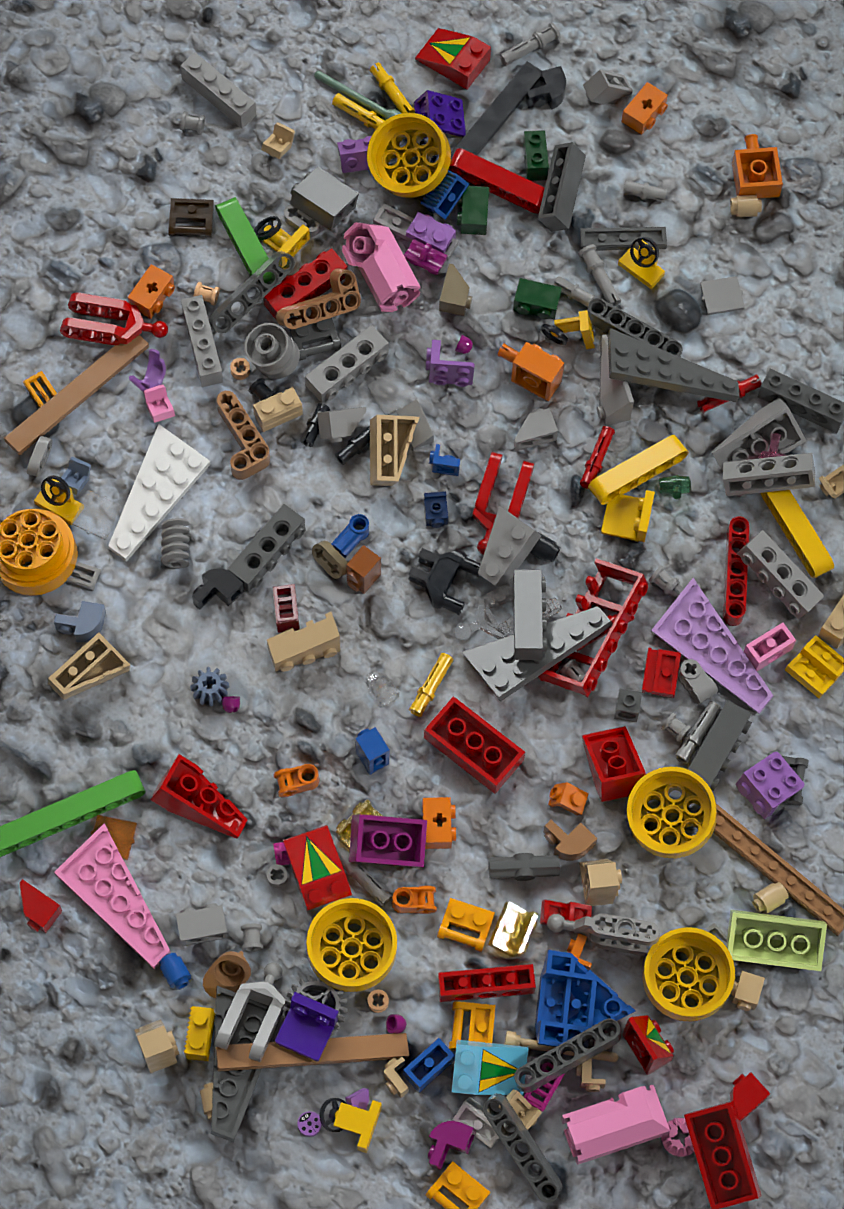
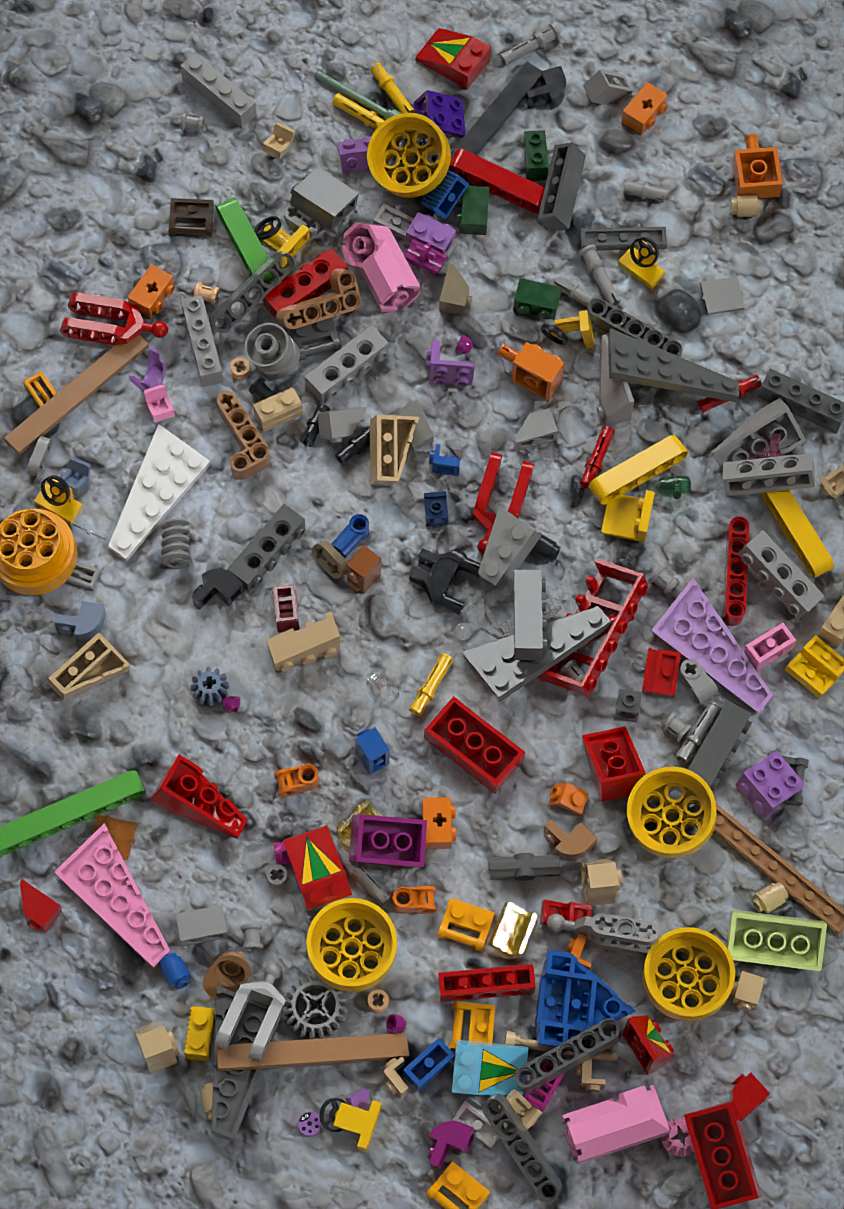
dark purple bracket [275,992,339,1061] -> none

